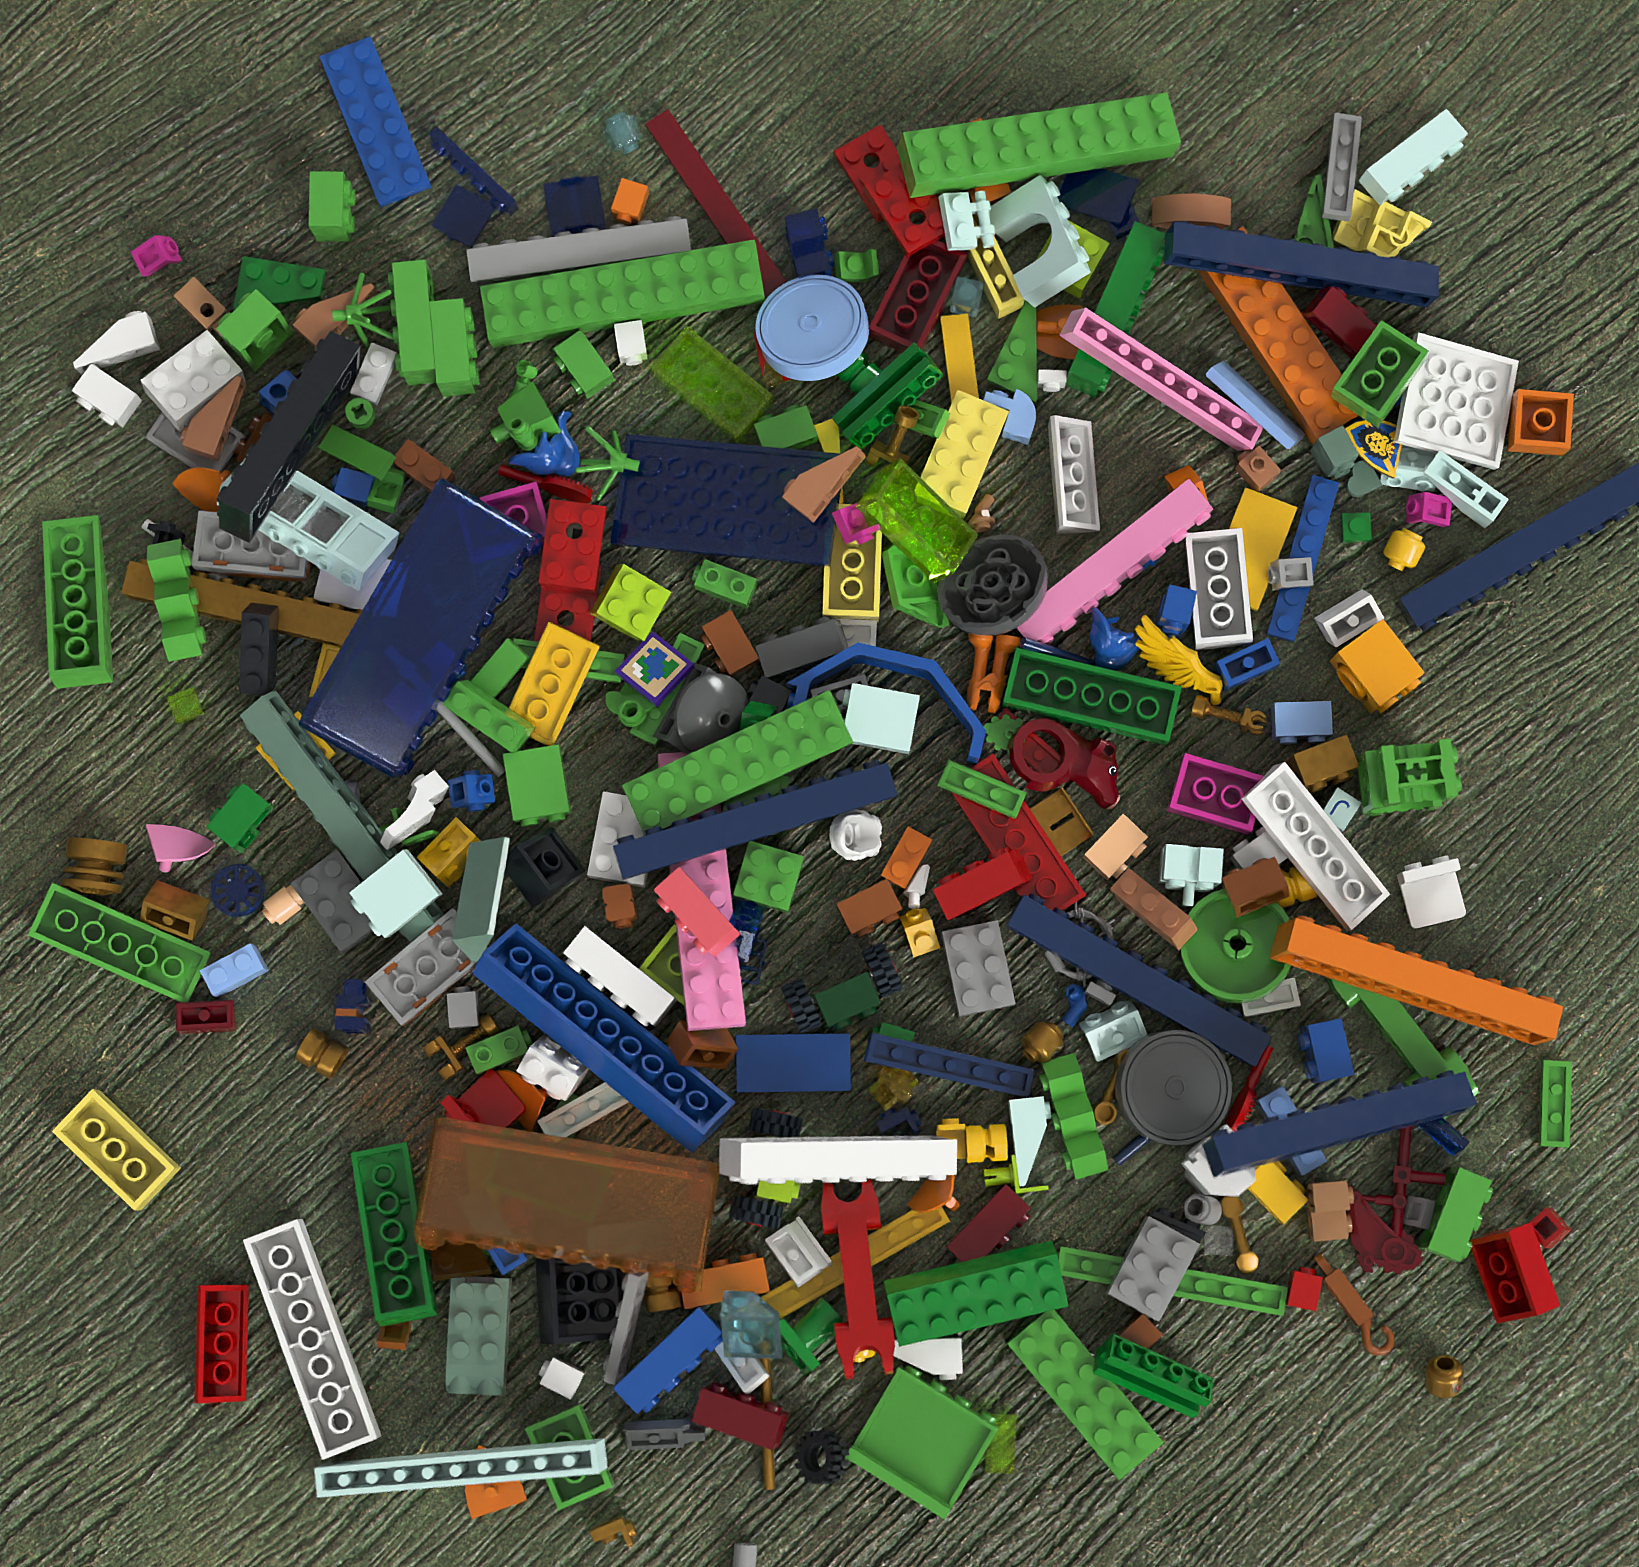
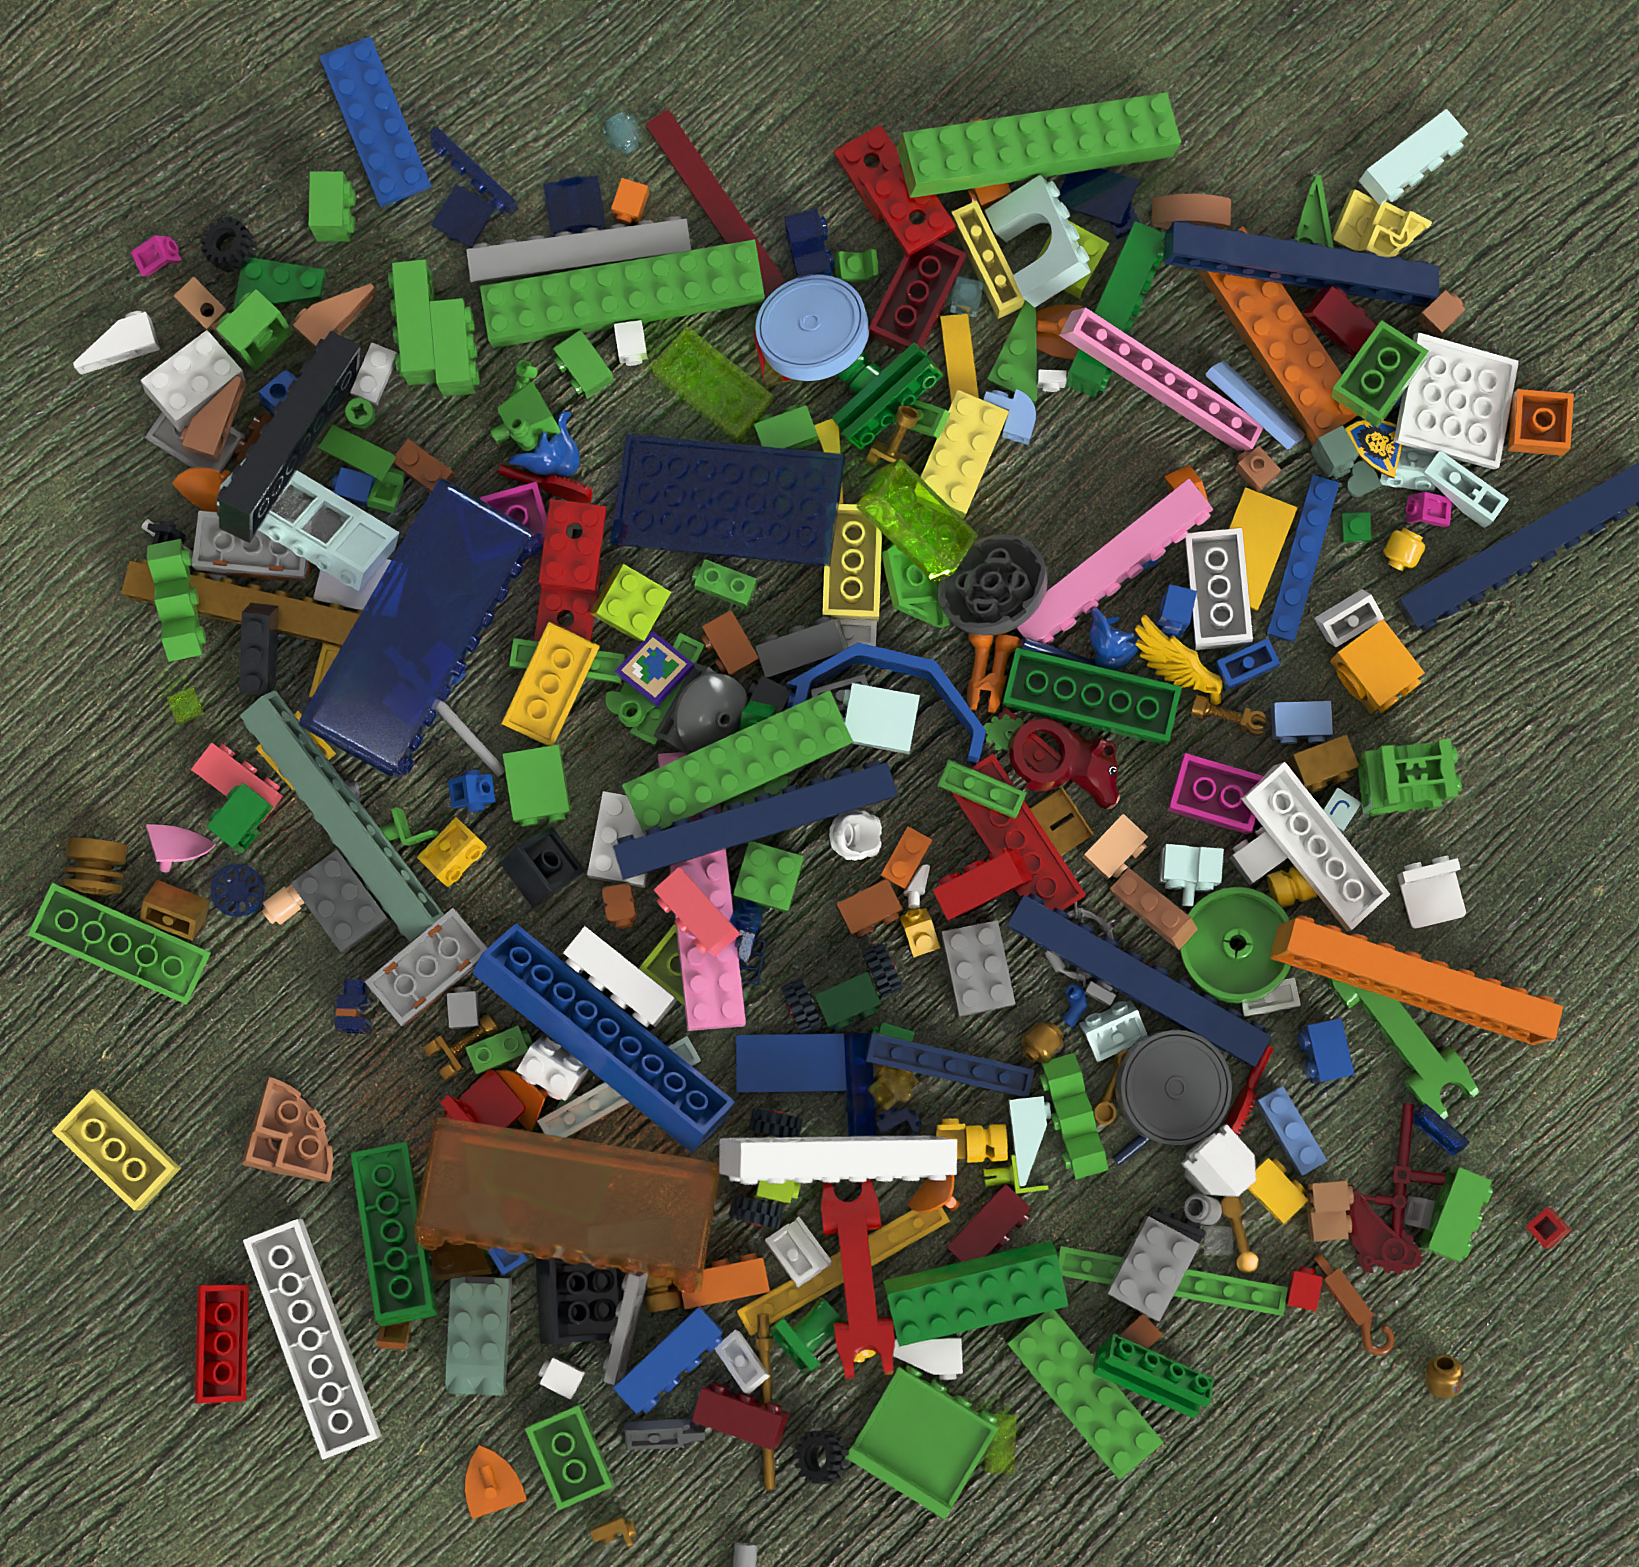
bright green slope [42,515,113,689] -> none
white brick [72,364,142,427] -> none
dark red slope [176,1000,236,1034] -> none
light blue brick [200,943,269,997] -> none
pearl gold wheel [295,1028,349,1079] -> none
light aqua brick [314,1438,607,1497] -> none
bright green plant [332,273,394,348] -> none
light aqua brick [349,849,443,938] -> none
white slope [380,770,449,851] -> none
bright green brick [443,680,535,753] -> none
sand green slope [452,837,510,962] -> none
bright green tile [470,638,530,698] -> none
bright green plant [575,426,640,501] -> none
dark orange brick [666,1020,738,1069] -> none
clear light blue slope [720,1291,783,1359] -> none
nougat slope [782,446,866,523] -> none
dark pink bracket [832,503,881,545] -> none
light aqua plate [939,191,995,251] -> none
medium nougat plate [968,494,995,532] -> none
white slope [1048,415,1100,534] -> none
dark blue brick [1202,1070,1477,1178] -> none
dark orange brick [1222,857,1290,918] -> none
light grey bracket [1267,557,1314,590] -> none
light grey plate [1322,113,1362,222] -> none
red brick [1469,1222,1561,1324] -> none
bright green plate [1539,1060,1572,1148] -> none
none -> coral brick [191,743,283,823]
none -> black tyre [200,217,255,272]
none -> nougat brick [241,1077,333,1182]
none -> clear blue tile [844,1033,876,1137]
none -> nougat brick [1418,290,1465,338]

